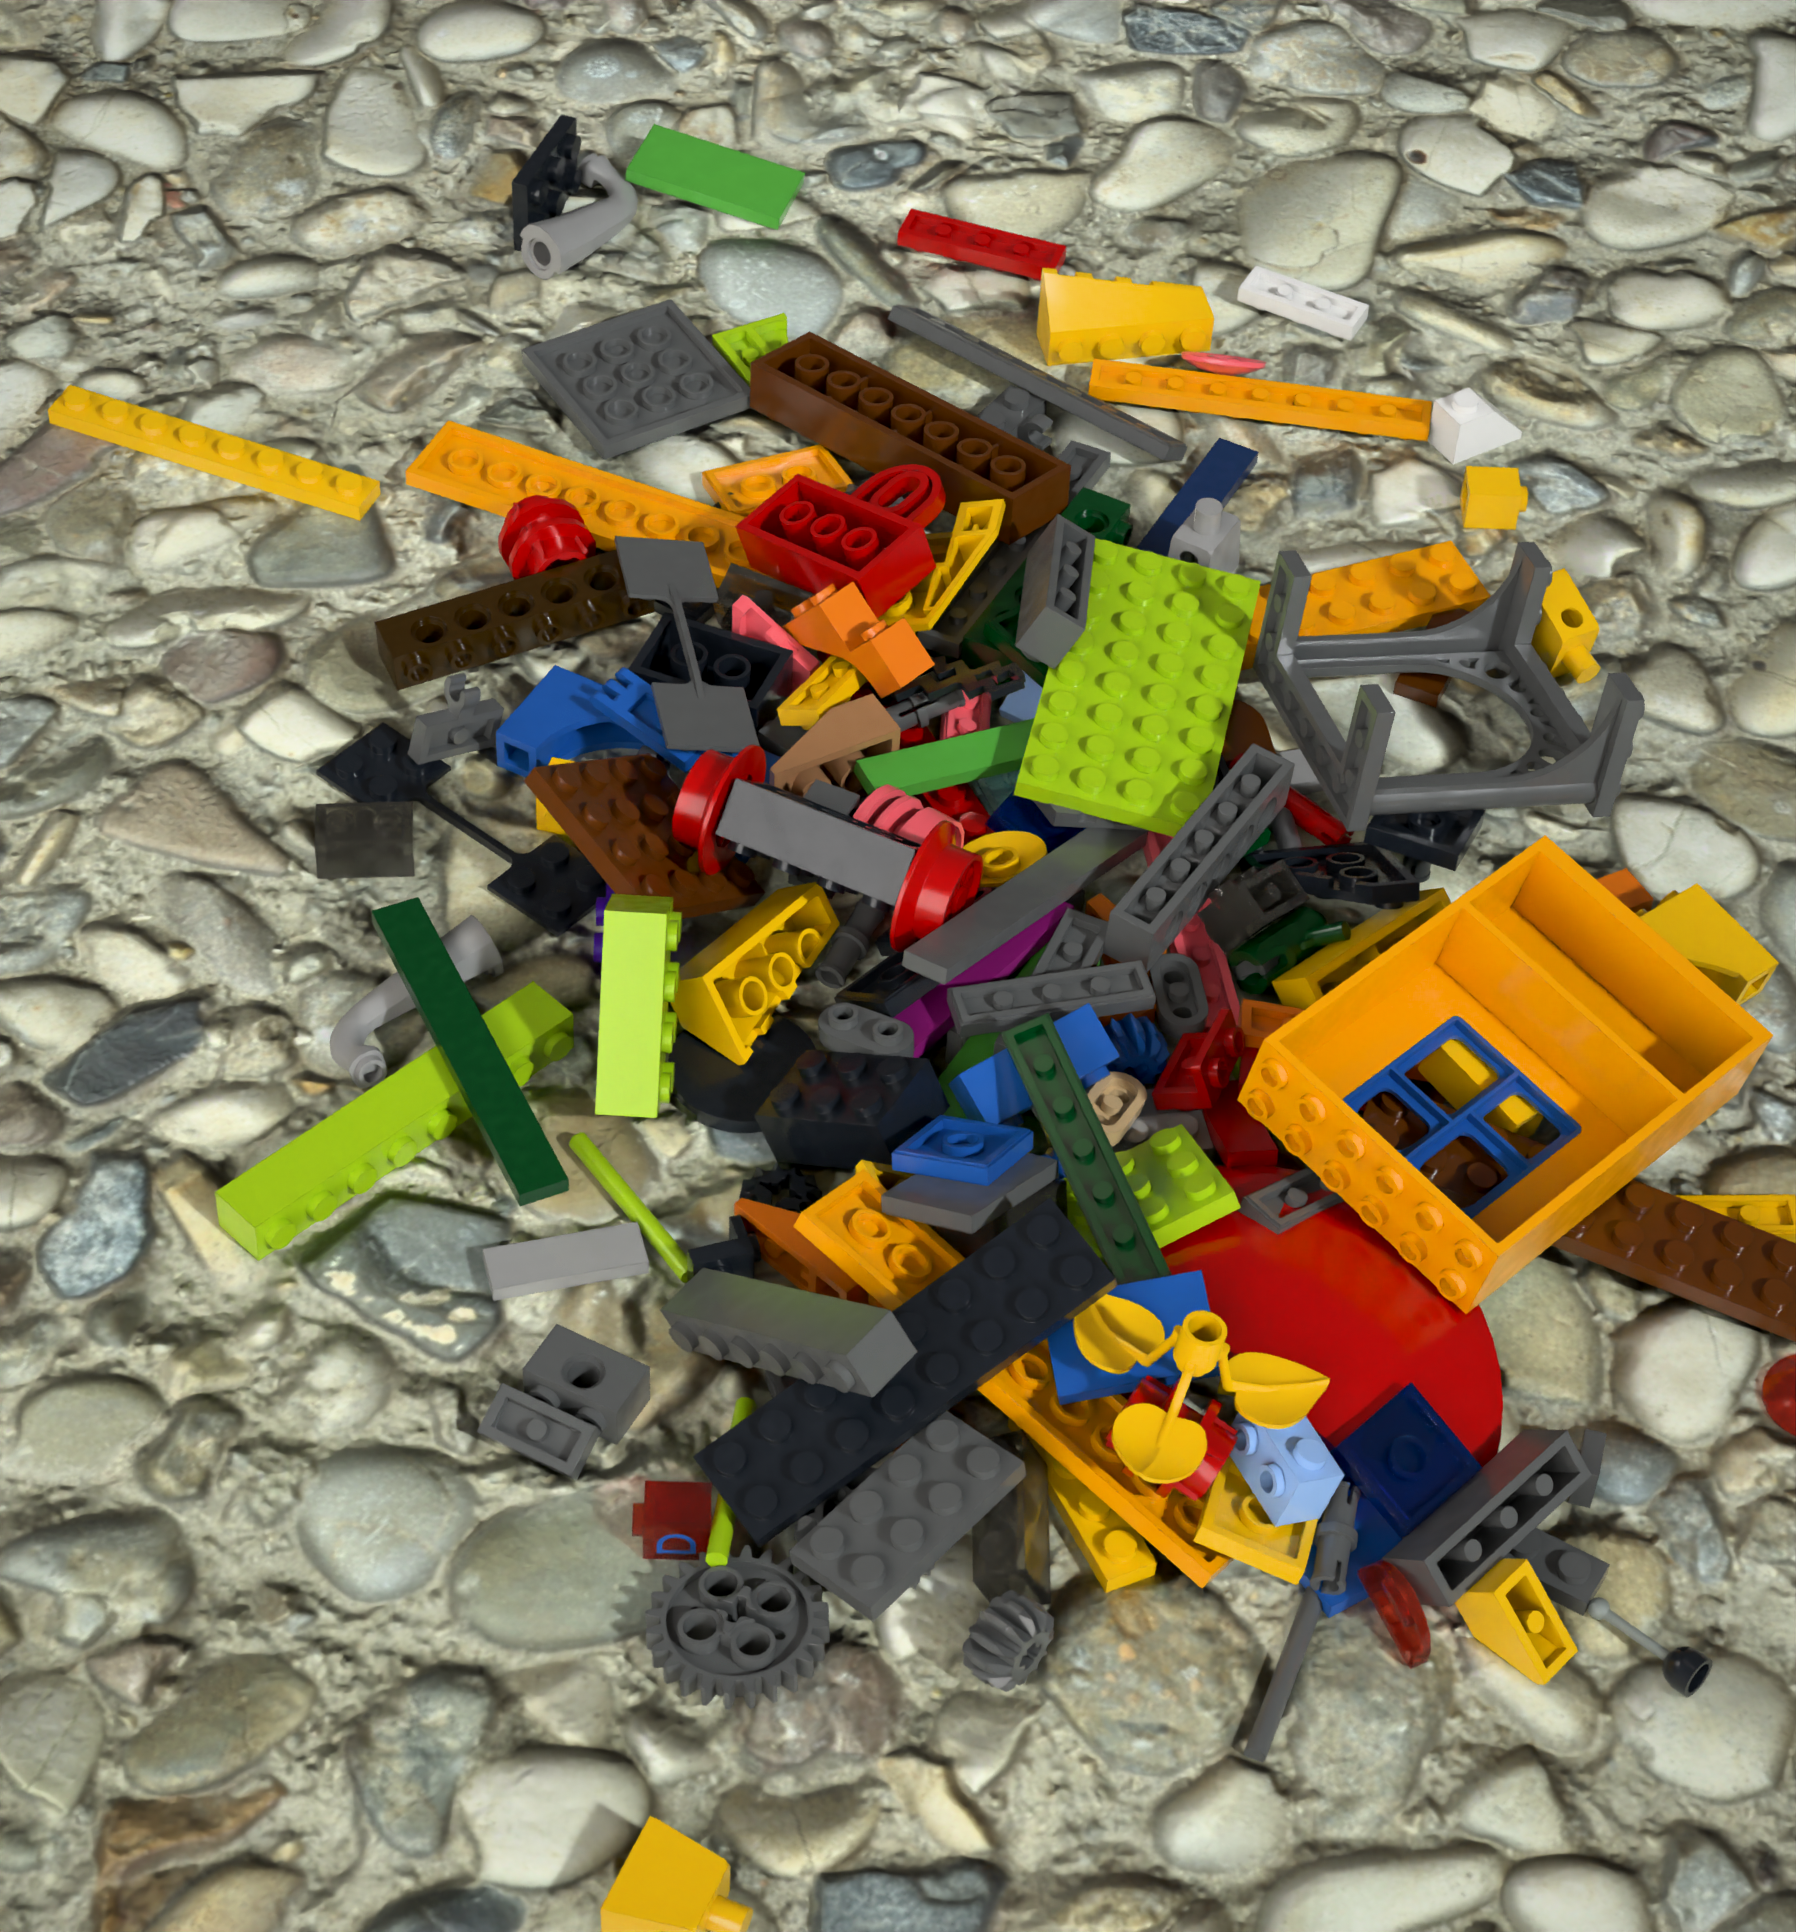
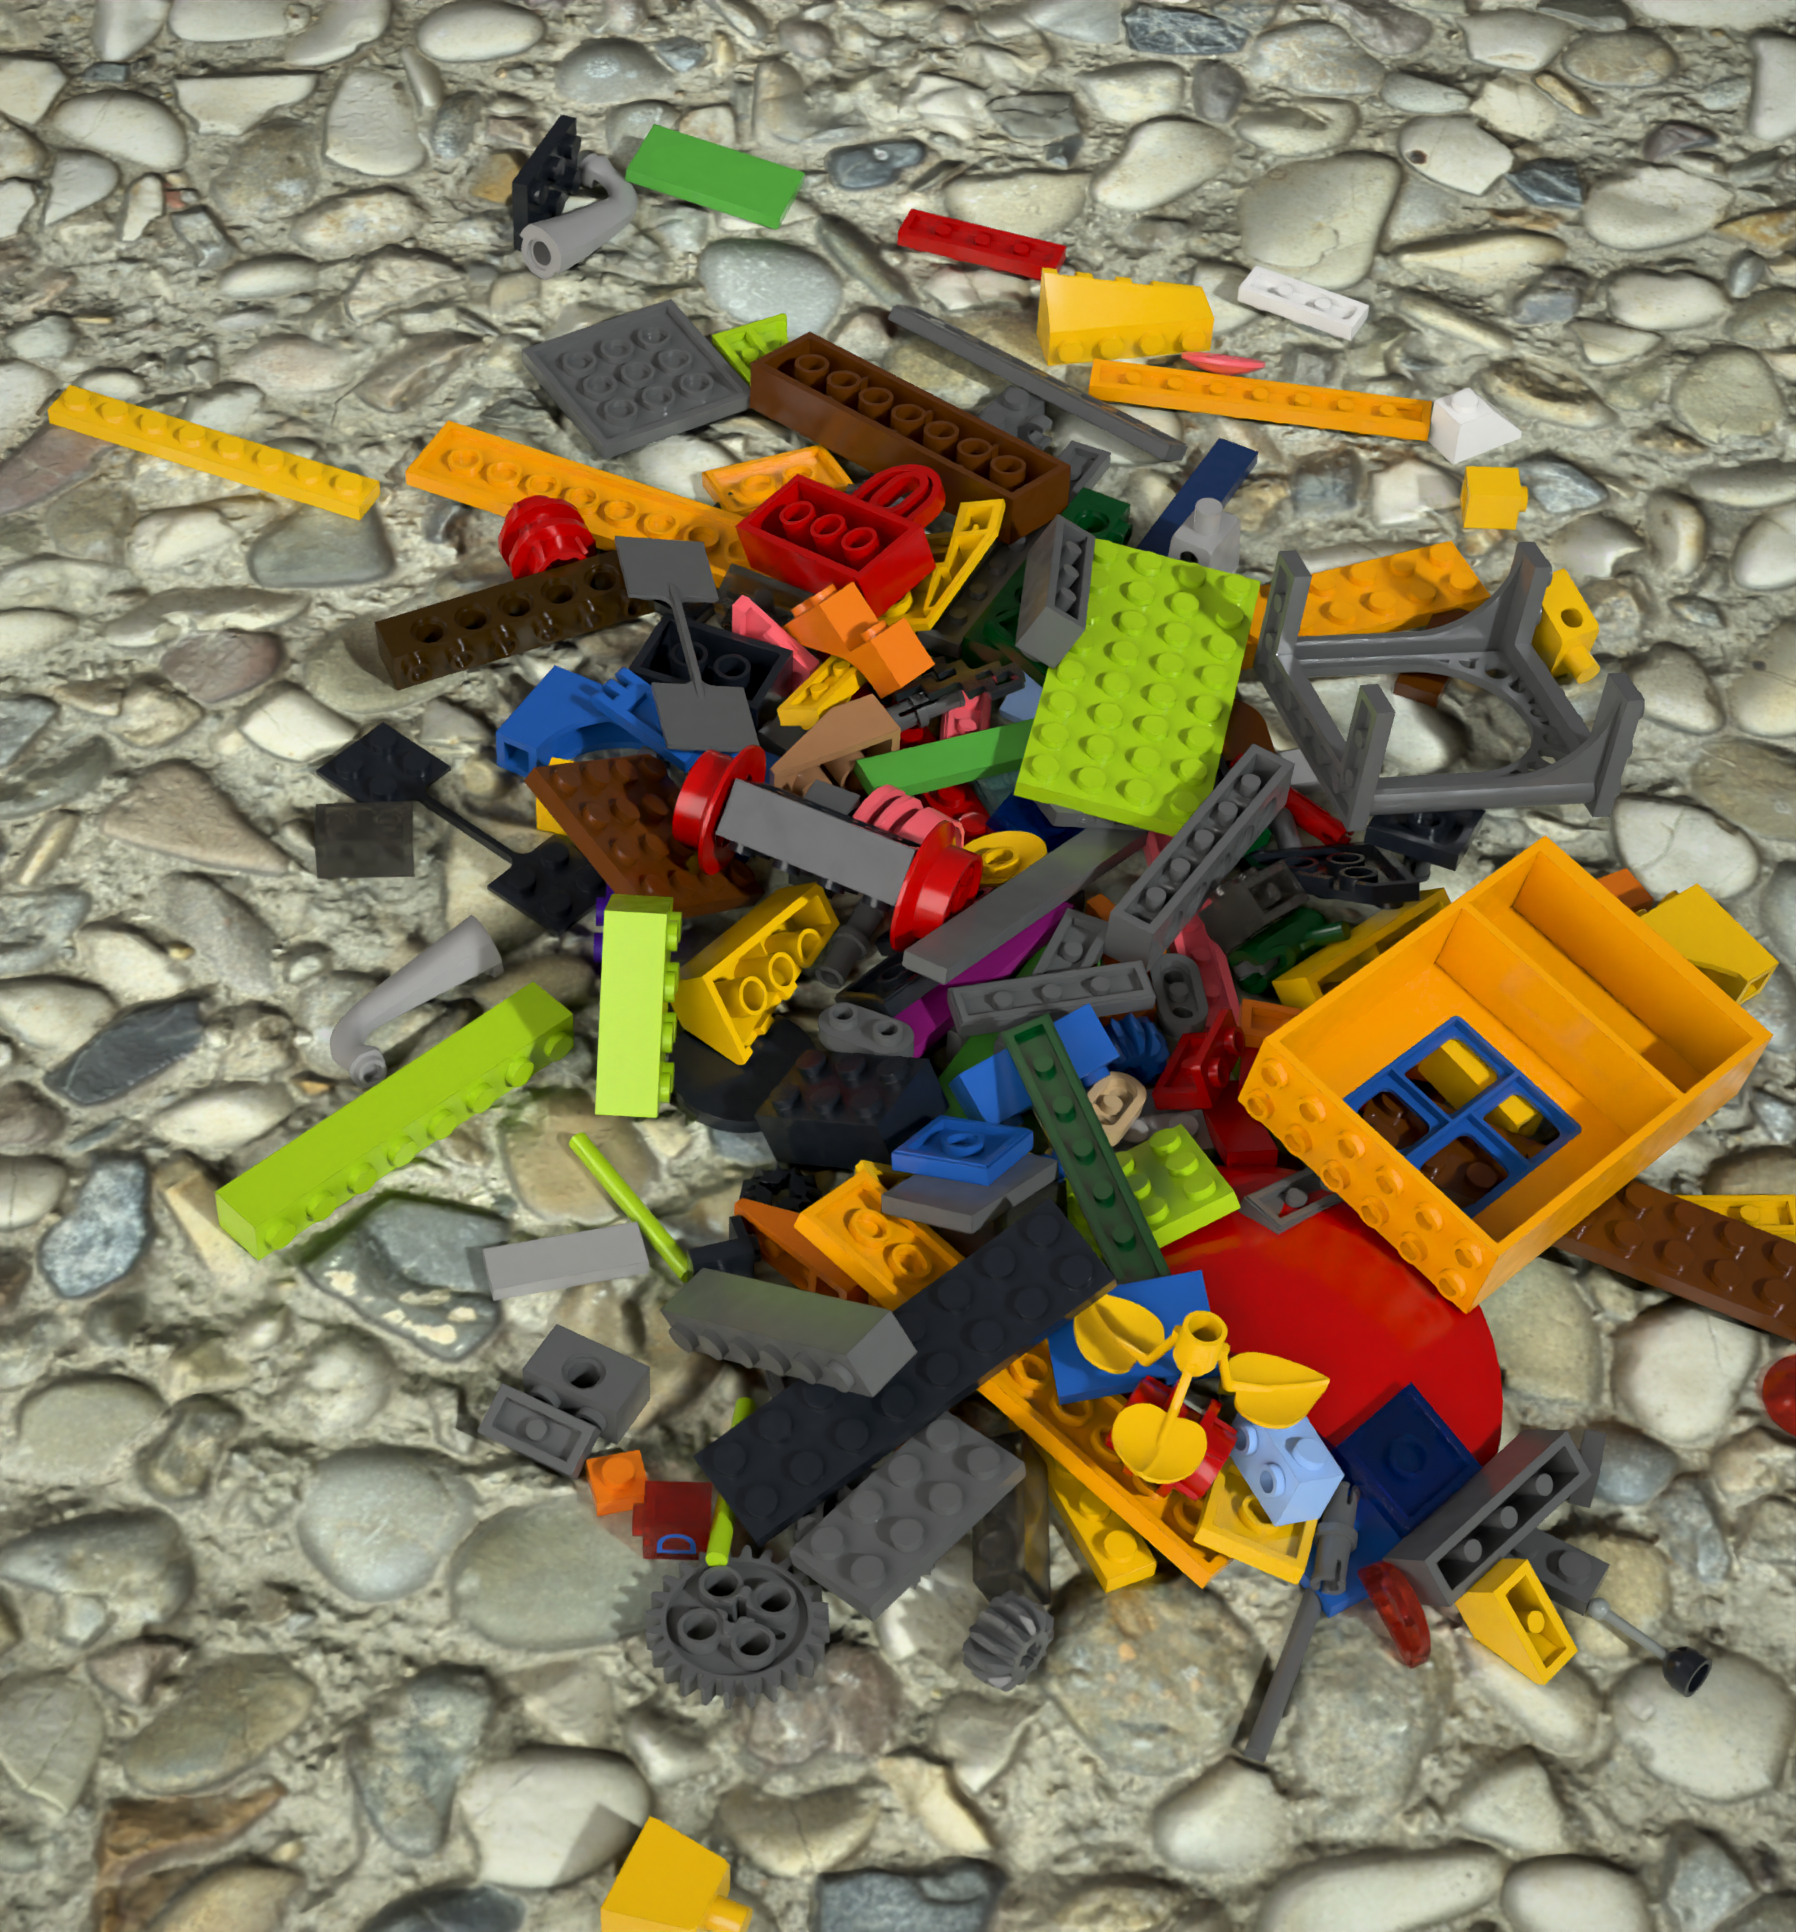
dark green tile [371,897,569,1207] -> none
dark grey plate [408,673,504,765] -> none
none -> orange plate [586,1449,651,1517]

